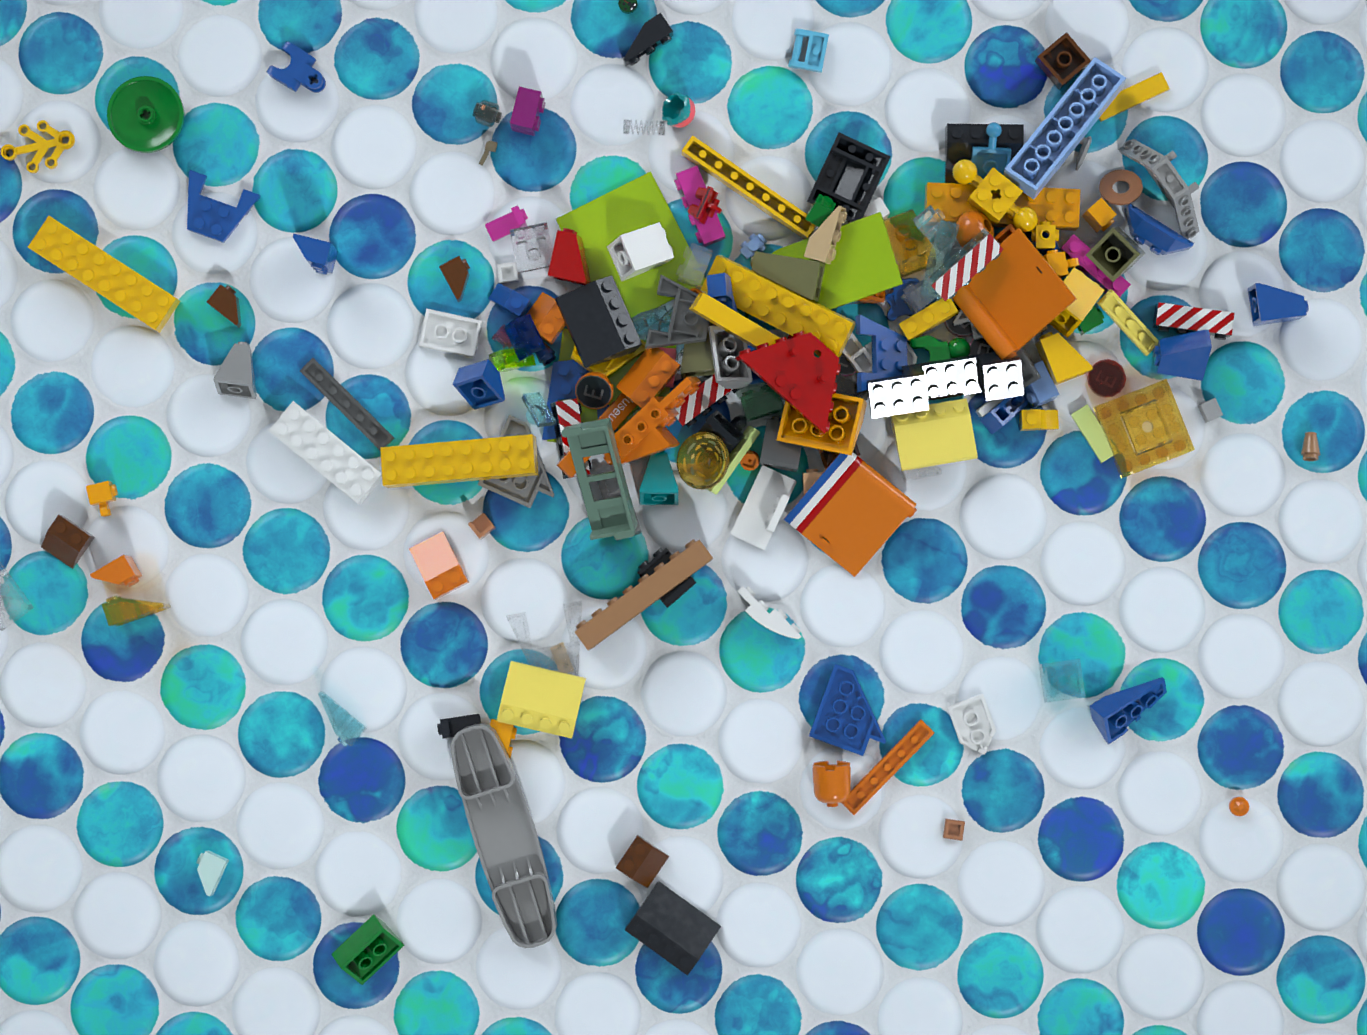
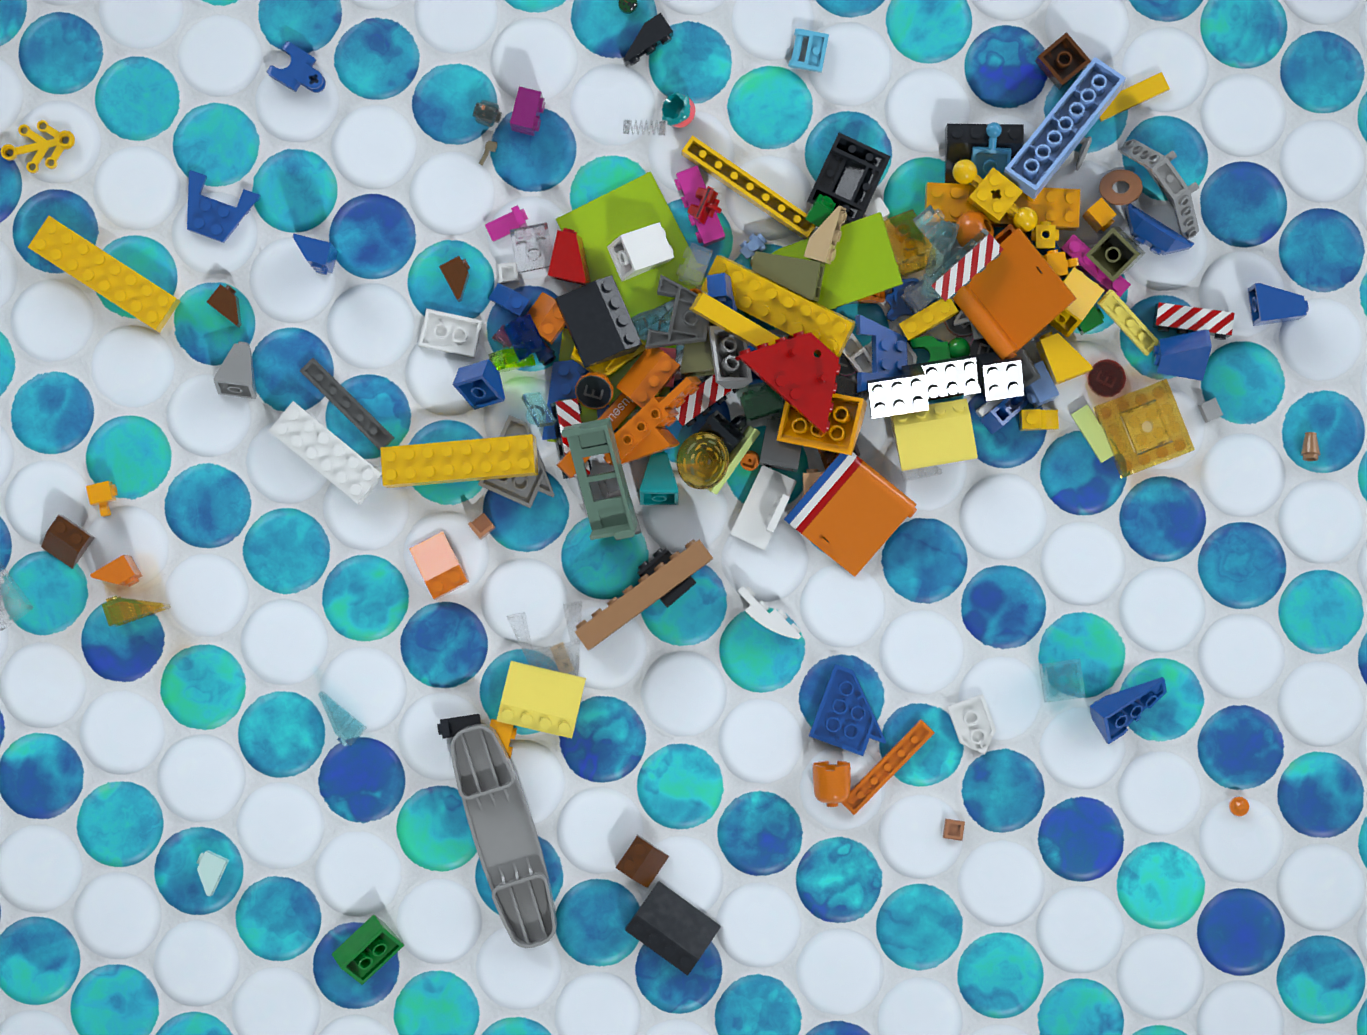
green dish [107,76,185,153] -> none

